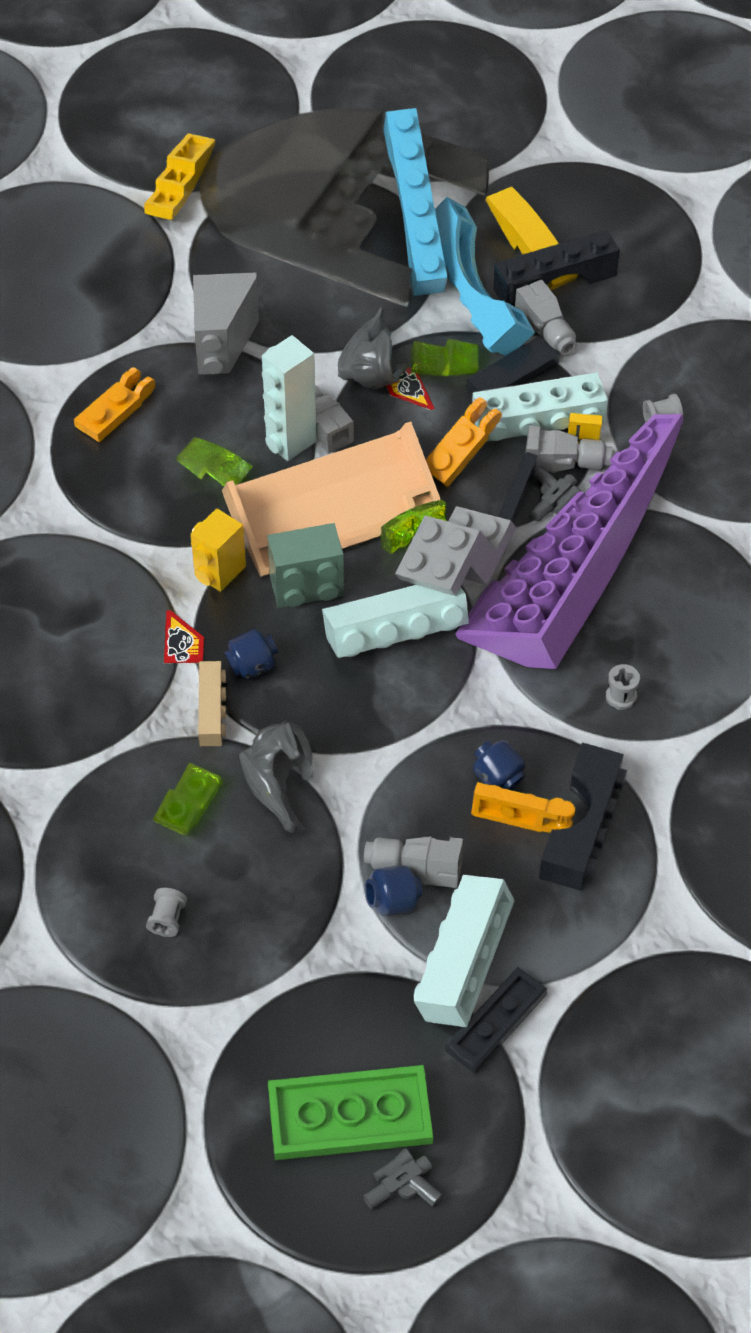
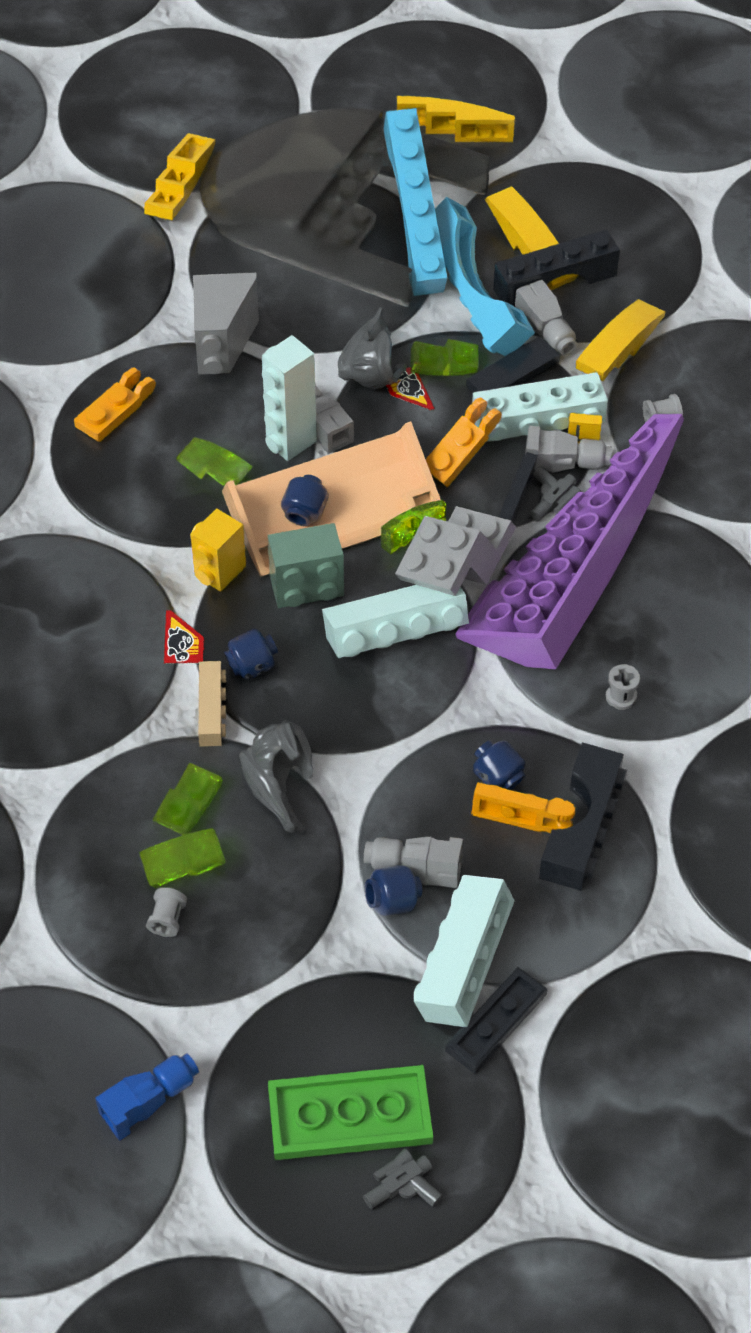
none -> blue piece [95,1053,199,1141]
none -> clear neon green slope [139,828,226,888]
none -> dark blue head [281,474,329,526]
none -> yellow slope [397,96,515,142]
none -> yellow slope [576,299,665,381]

